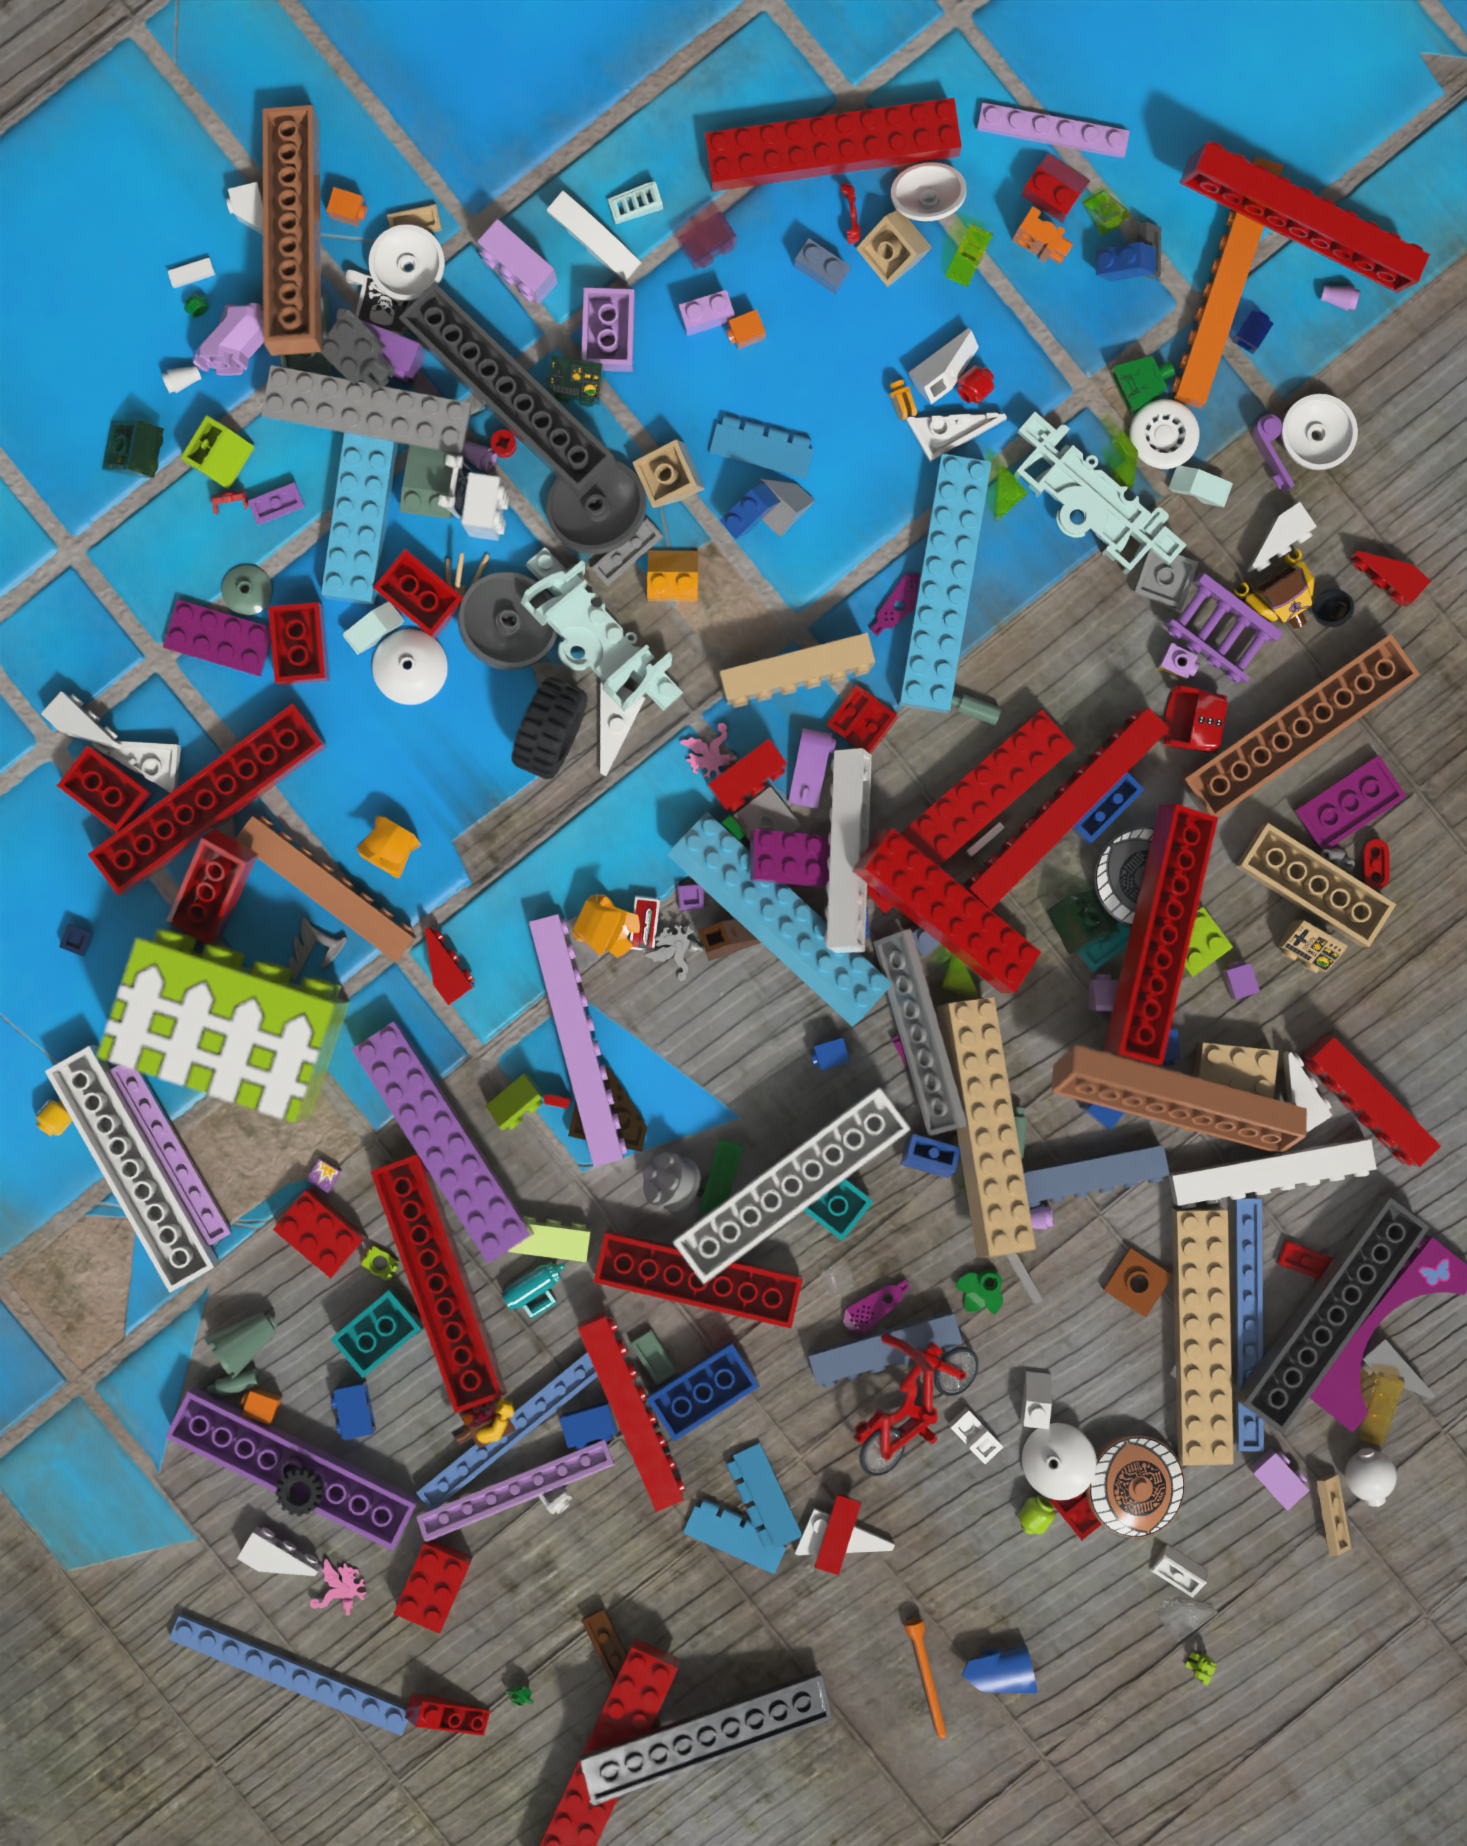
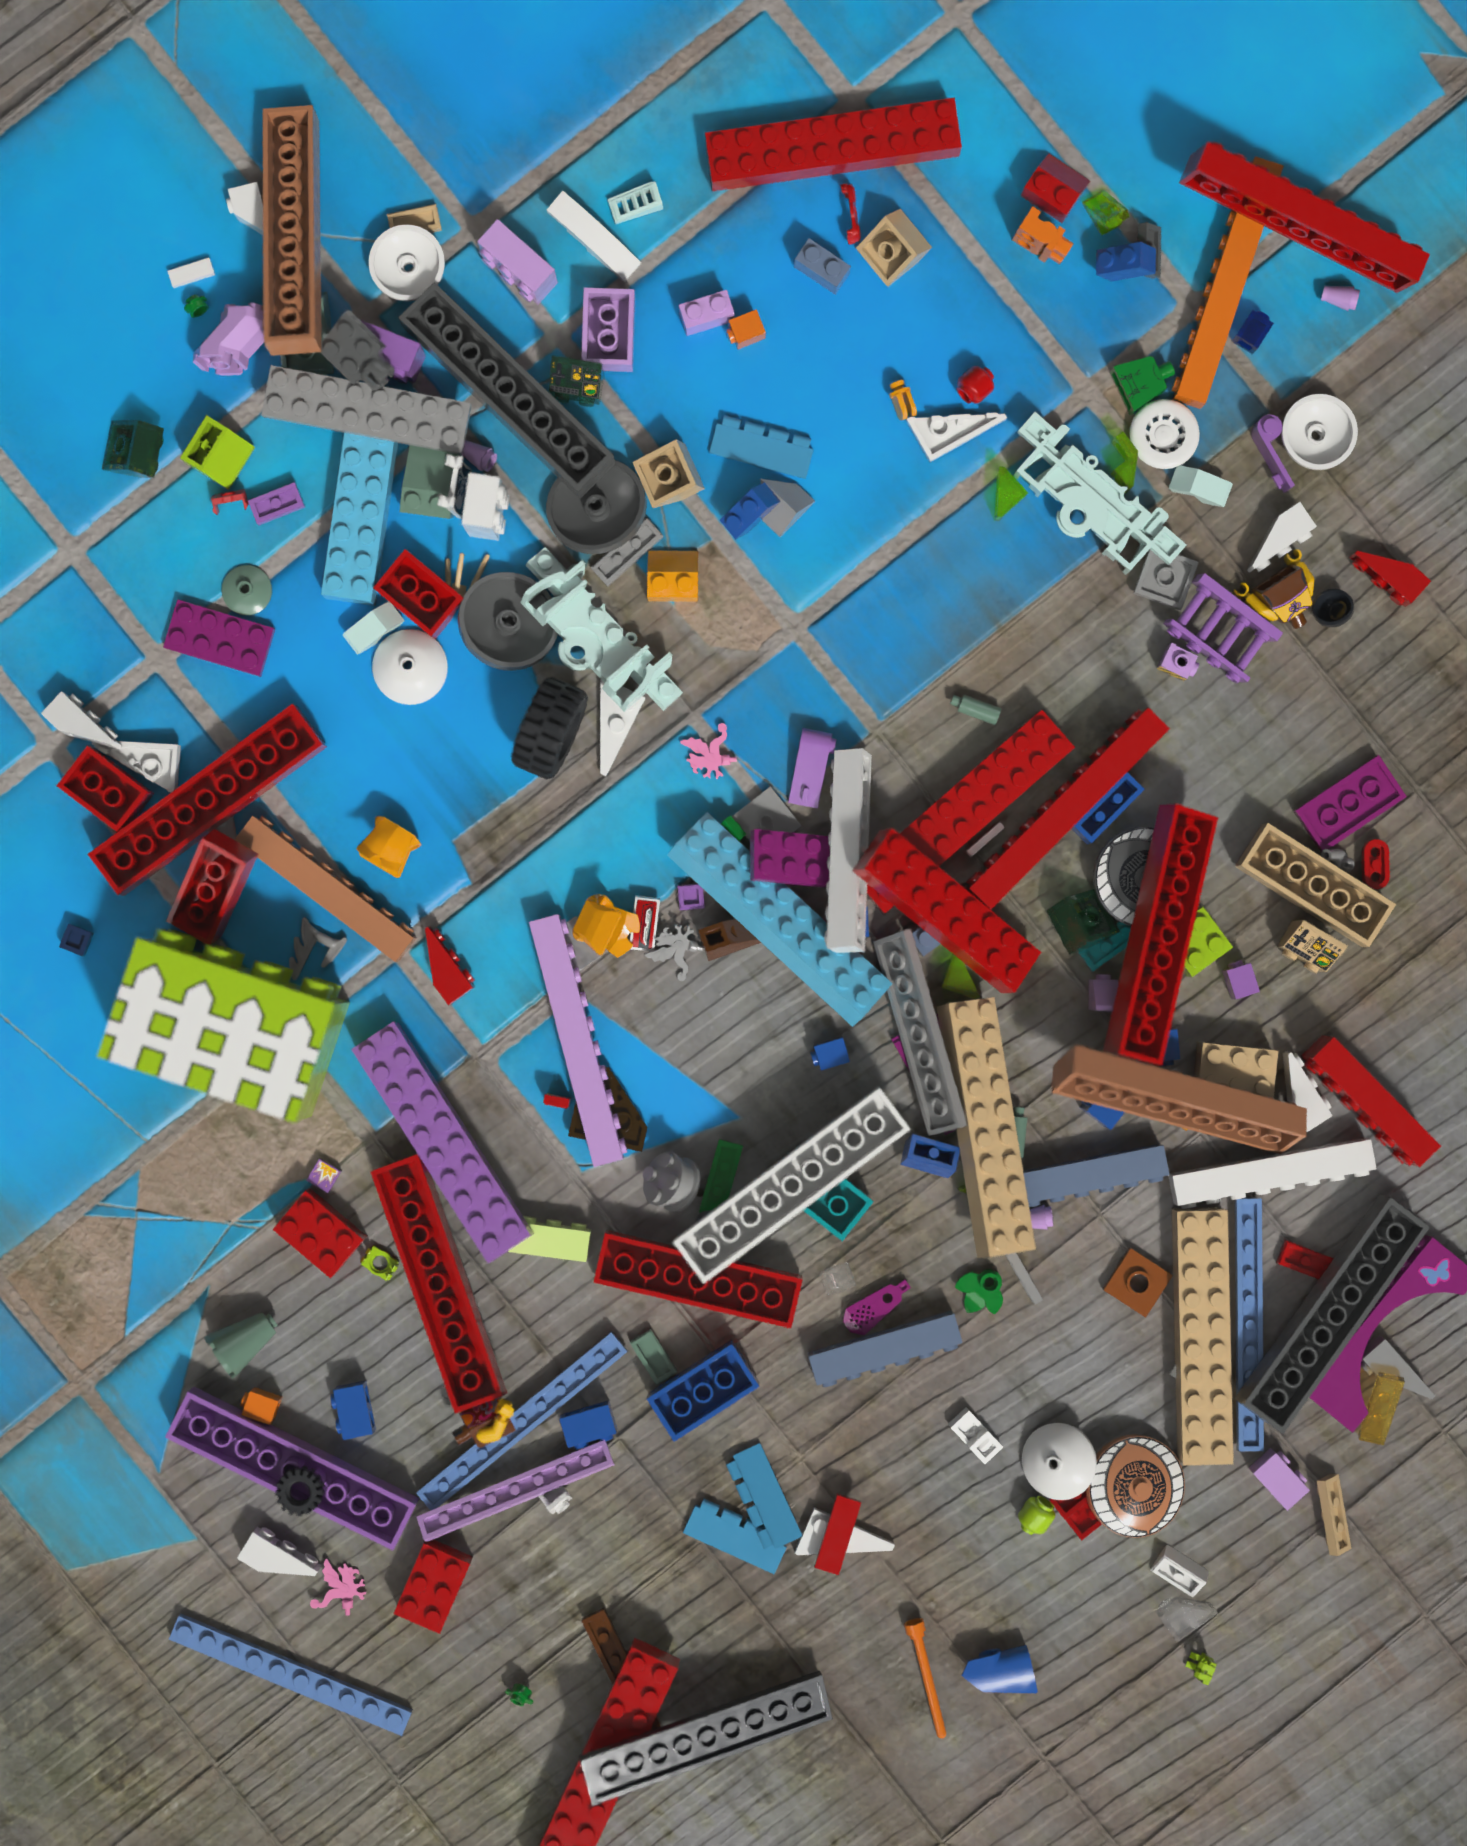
yellow head [35,1099,73,1137] -> none
white brick [45,1045,220,1292] -> none
lavender plate [109,1065,232,1246] -> none
white cone [161,365,201,394] -> none
sand green cylinder [207,1369,260,1397] -> none
red brick [268,602,330,686] -> none
orange brick [326,187,368,227] -> none
teal brick [330,1286,424,1378] -> none
flag [336,270,411,337] -> none
red slope [405,1692,490,1736] -> none
lime slope [485,1072,545,1131] -> none
red wheel [490,429,517,458] -> none
teal piece [501,1261,565,1319] -> none
red brick [577,1311,686,1512] -> none
clear pink brick [678,211,737,270] -> none
red brick [708,739,787,812] -> none
tan brick [720,633,875,708] -> none
red slope [826,685,899,754] -> none
red piece [853,1334,978,1476] -> none
magenta piece [870,574,920,636] -> none
white dish [891,162,967,221] -> none
medium azure brick [898,454,992,714] -> none
white slope [908,328,979,404] -> none
clear neon green slope [945,223,993,287] -> none
lavender plate [977,103,1130,158] -> none
white slope [1020,1371,1052,1429] -> none
red piece [1161,686,1228,754] -> none
nougat brick [1180,634,1420,817] -> none
white brick [1345,1448,1397,1506] -> none

